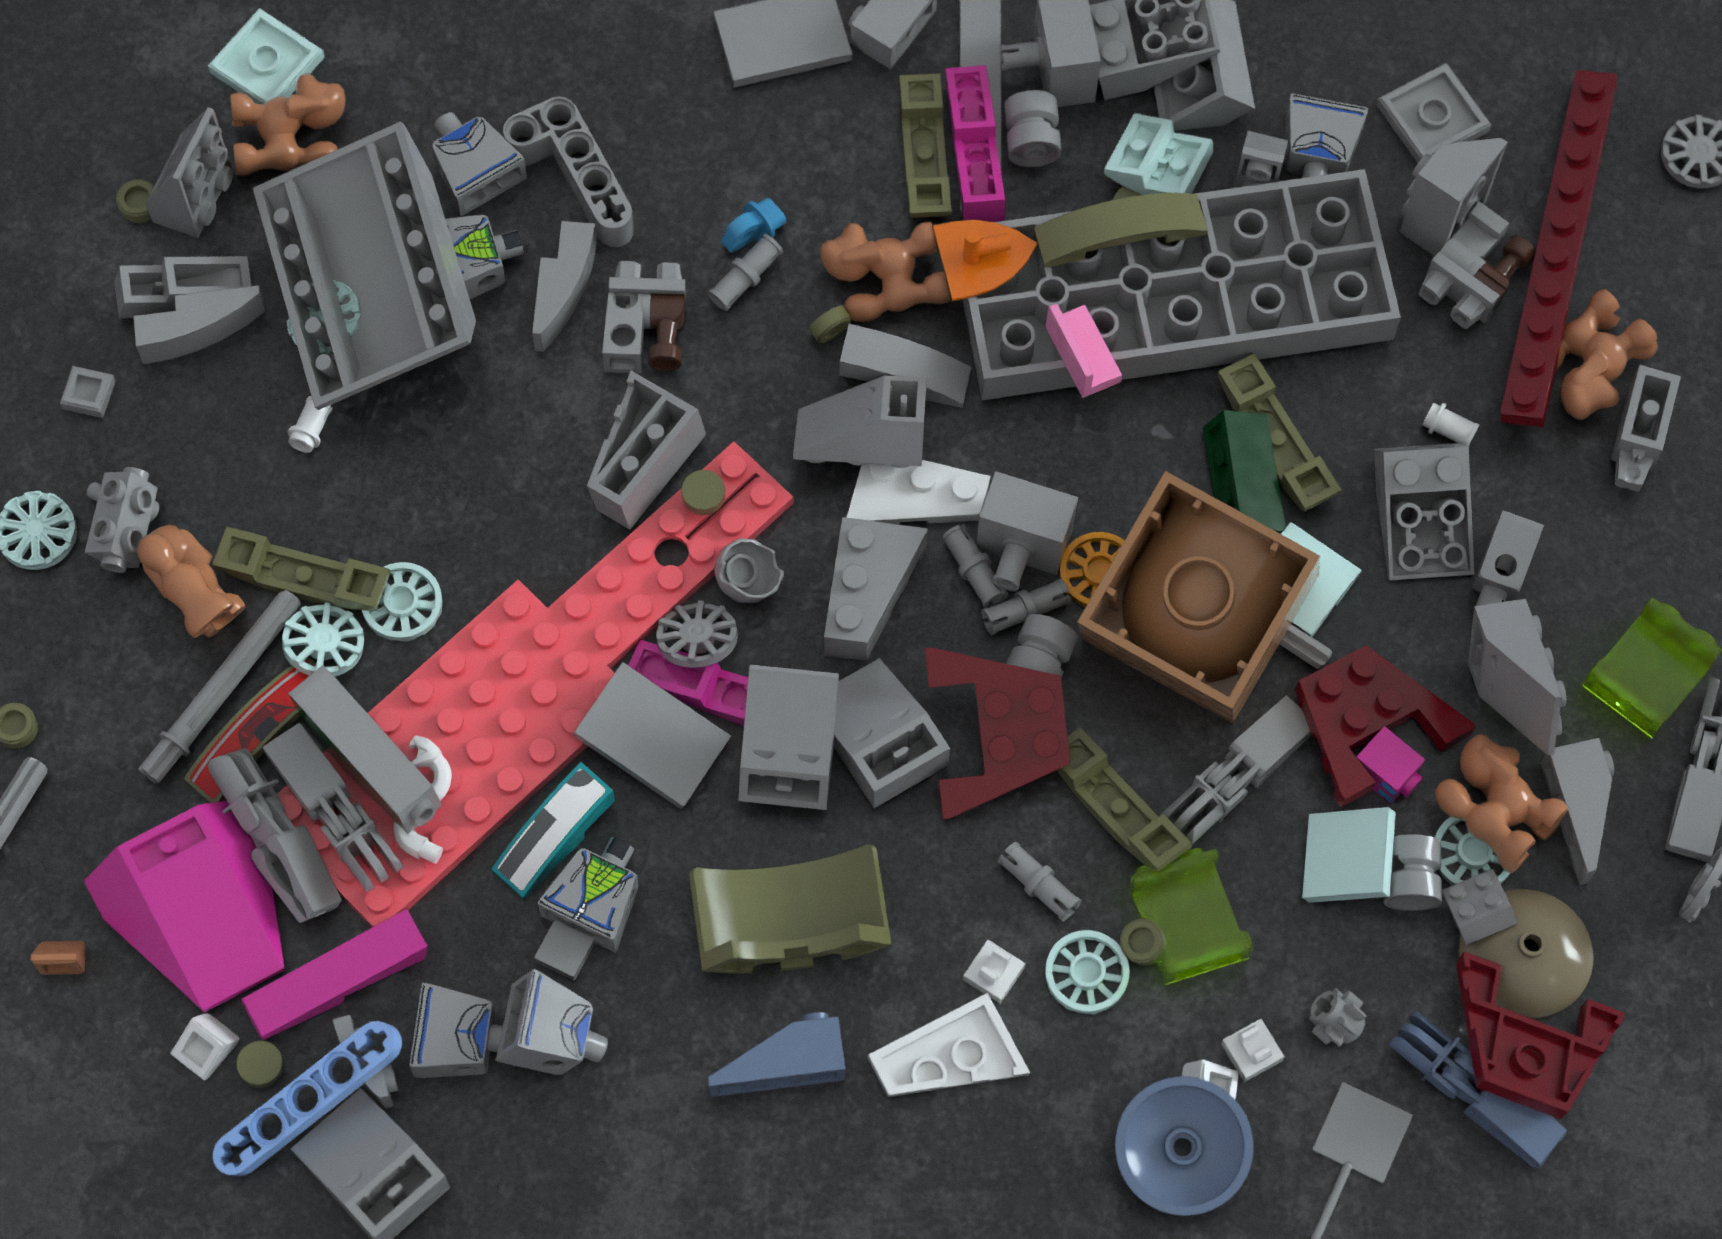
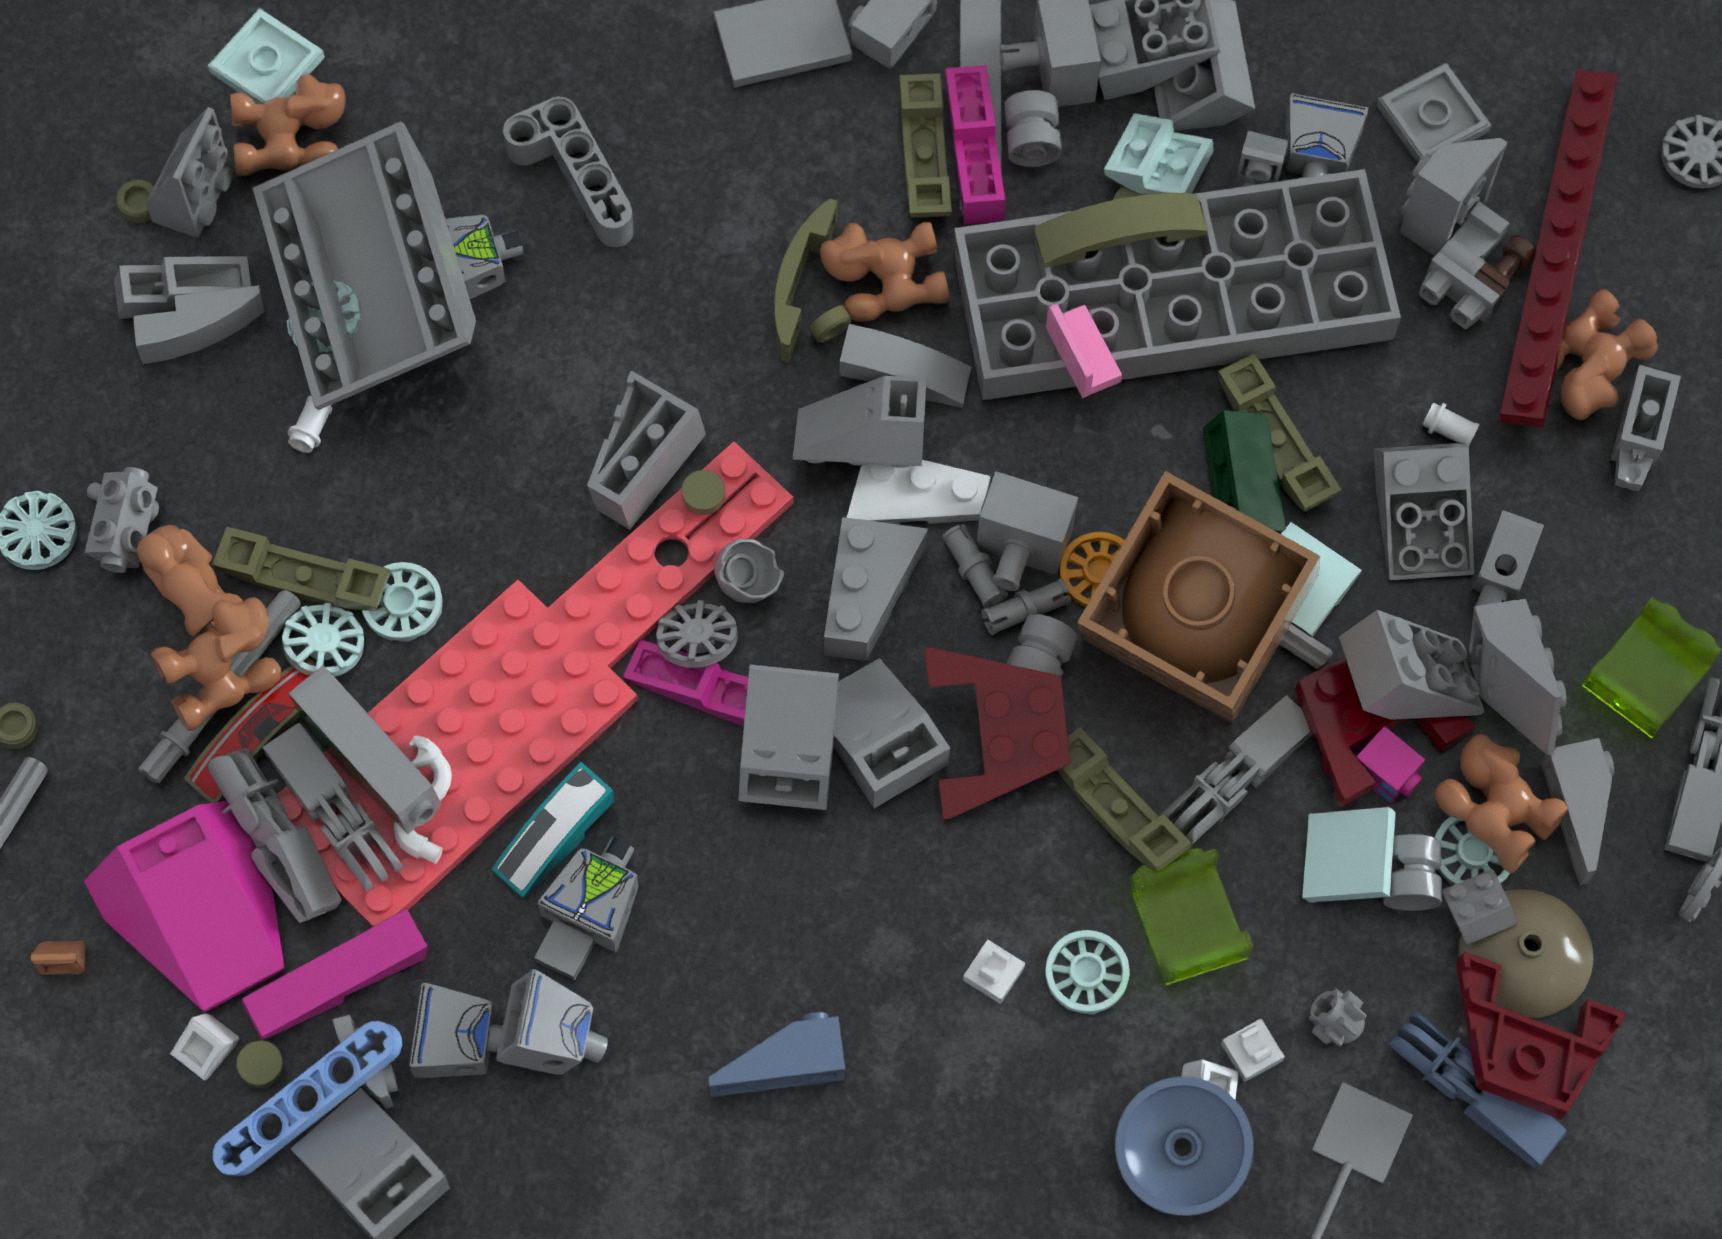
light grey tile [60,366,116,418] -> none
light grey torso [431,112,527,217] -> none
light grey slope [532,221,597,352] -> none
light grey tile [573,662,731,809] -> none
light grey hips [602,261,686,374] -> none
olive panel [689,844,892,973] -> none
light grey pin [707,234,783,311] -> none
dark azure piece [721,198,786,253] -> none
white wing [867,993,1030,1097] -> none
orange shield [933,220,1038,301] -> none
light grey pin [998,841,1082,921] -> none
olive tile [1120,919,1167,965] -> none
none -> nougat animal [149,597,281,731]
none -> olive slope [774,199,838,363]
none -> light grey slope [1339,610,1485,720]

